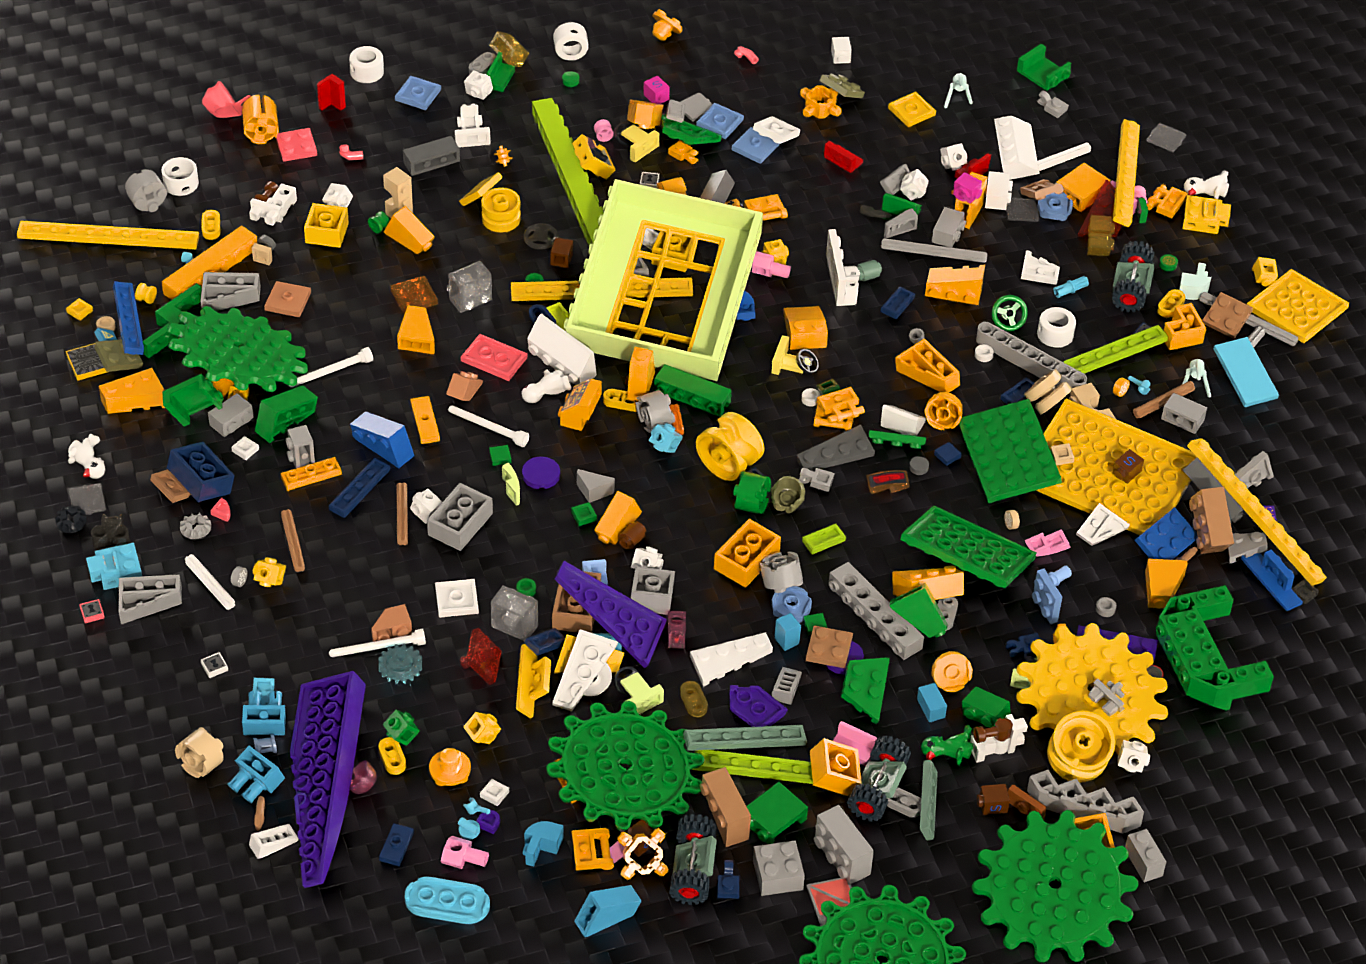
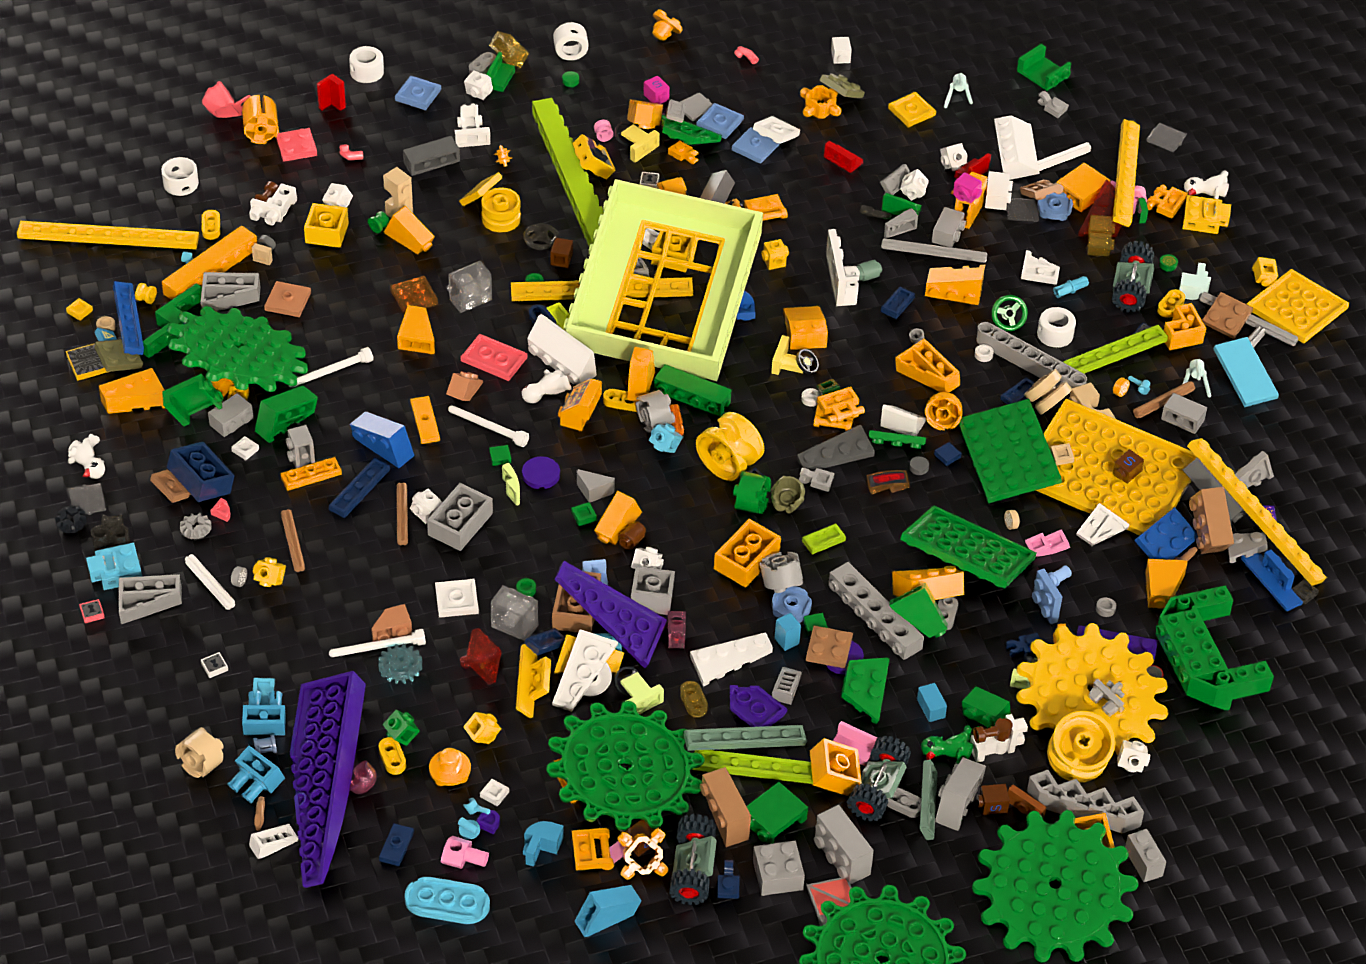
light grey brick [125,170,168,212] -> none
bright pink piece [752,251,791,278] -> none
light orange tile [931,651,973,692] -> none
none -> light grey wedge [935,757,986,831]

